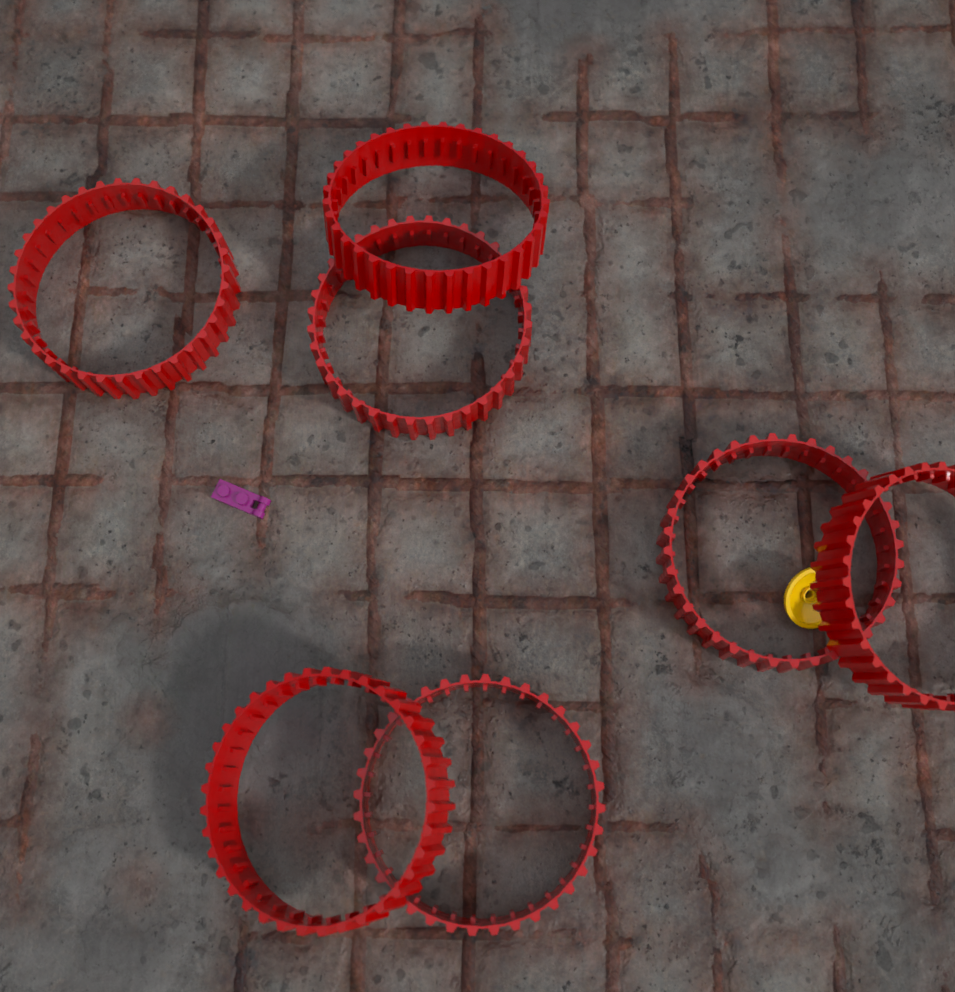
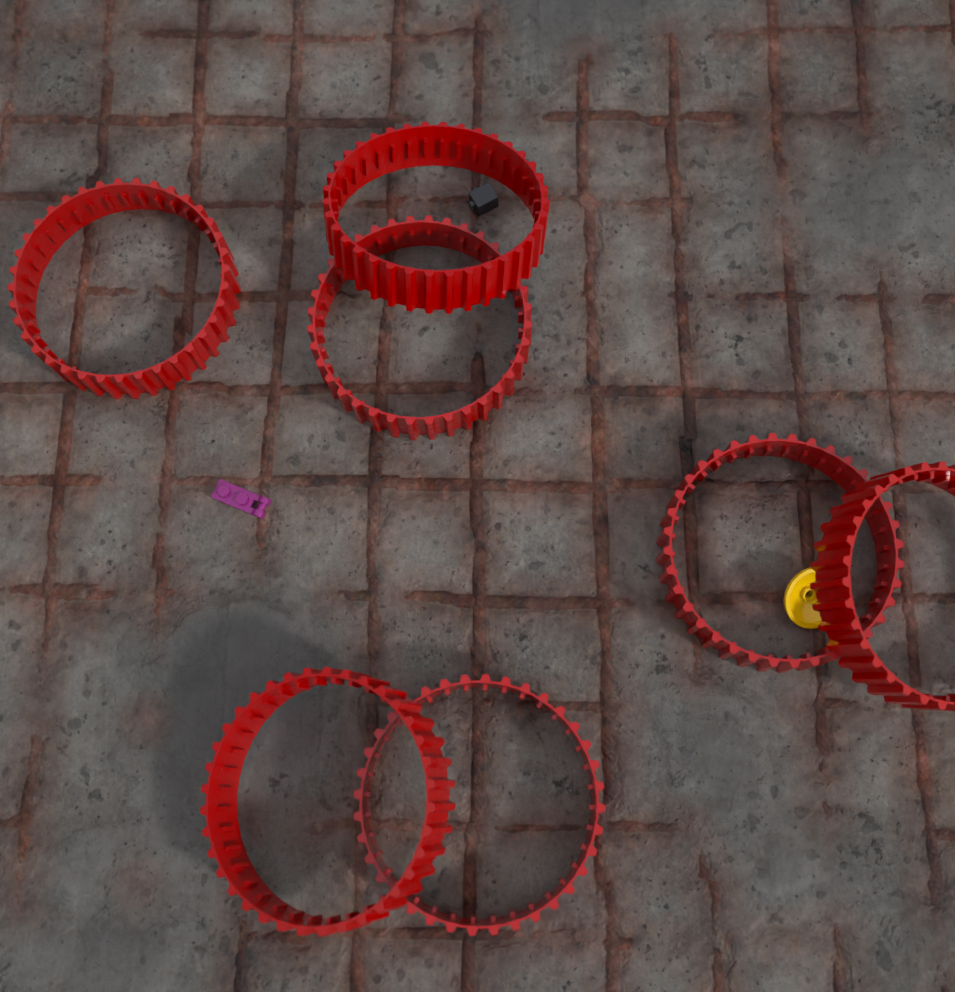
none -> black brick [467,182,498,217]

